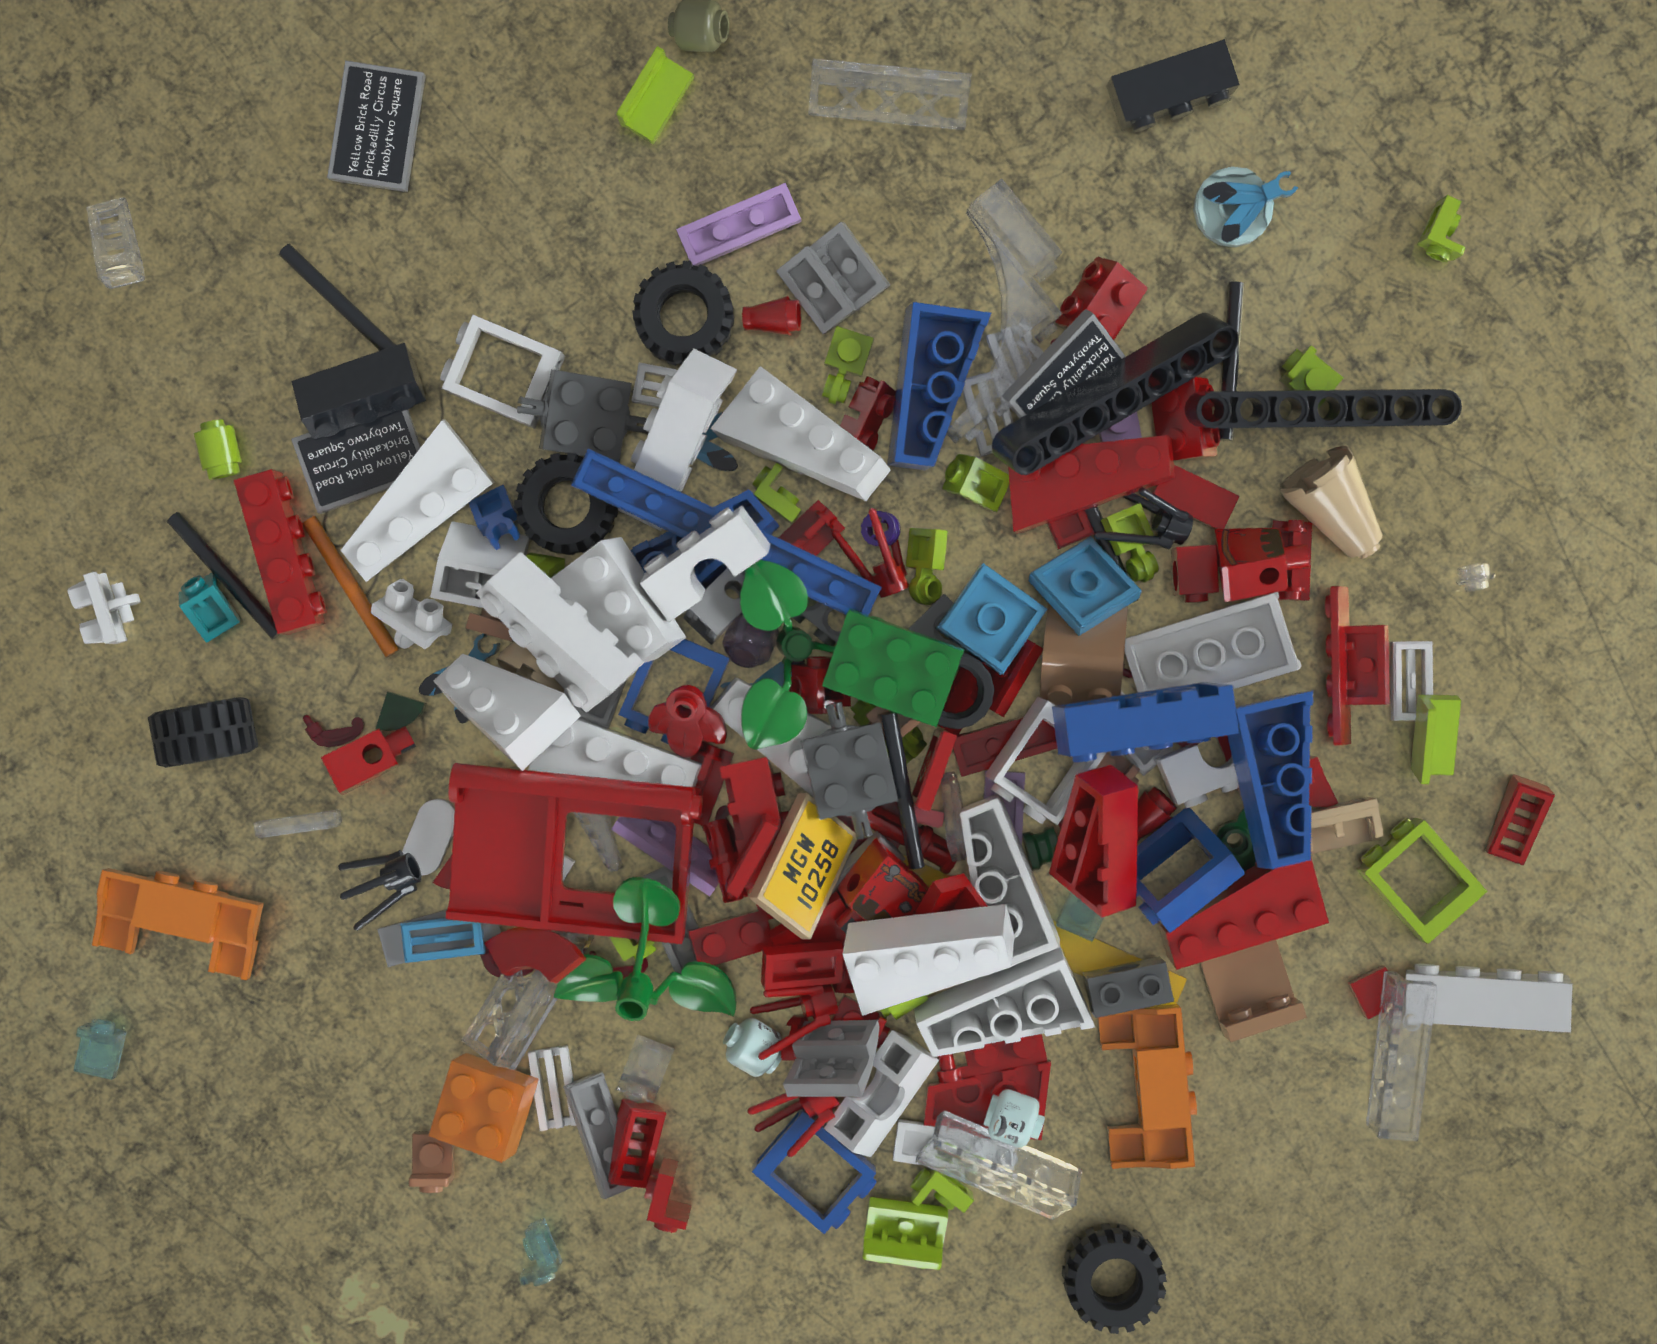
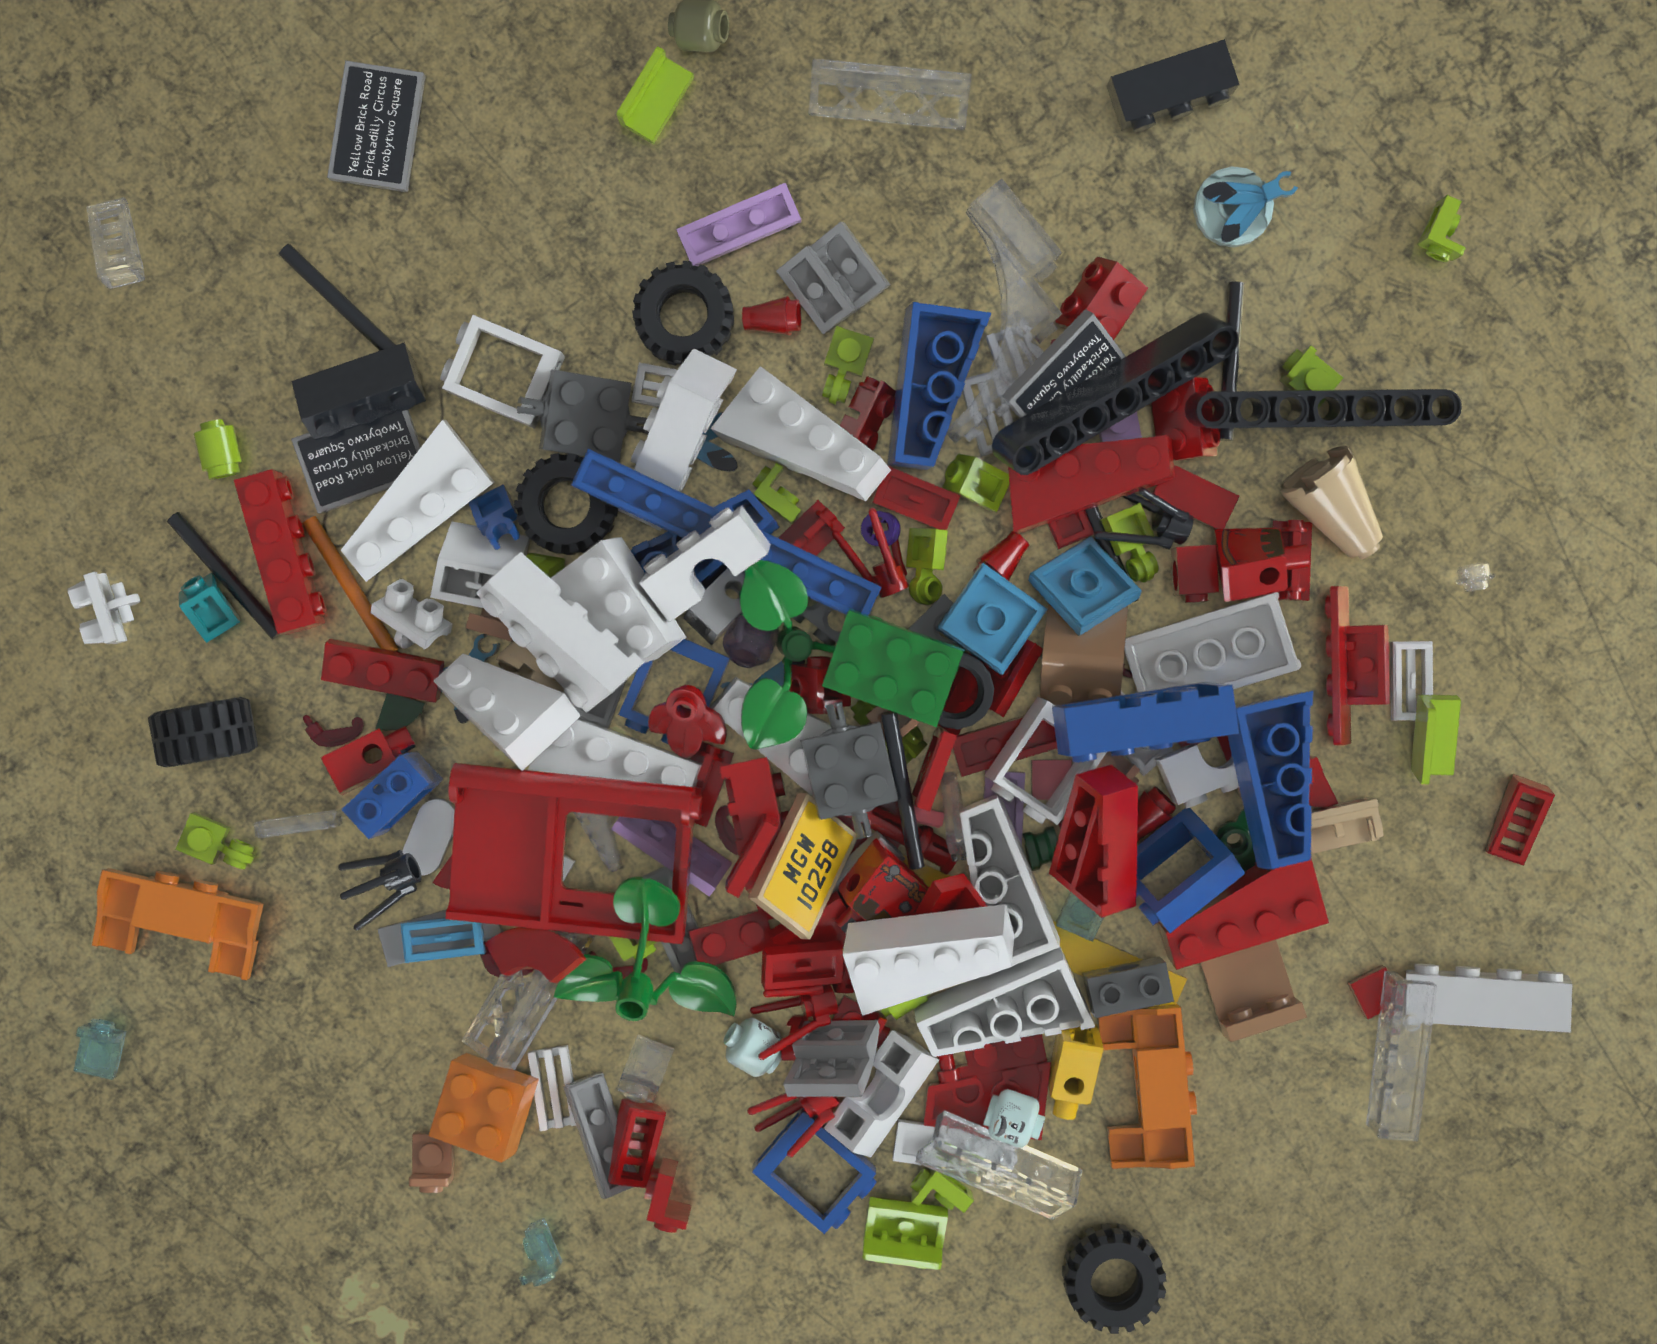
red pin [702,819,748,903] -> none
lime window [1356,818,1488,944] -> none
none -> lime plate [175,812,255,869]
none -> red plate [321,639,445,703]
none -> blue window [341,751,444,839]
none -> red plate [872,466,961,531]
none -> red cone [973,531,1030,581]
none -> coral tile [1031,759,1072,800]
none -> yellow torso [1048,1024,1103,1120]

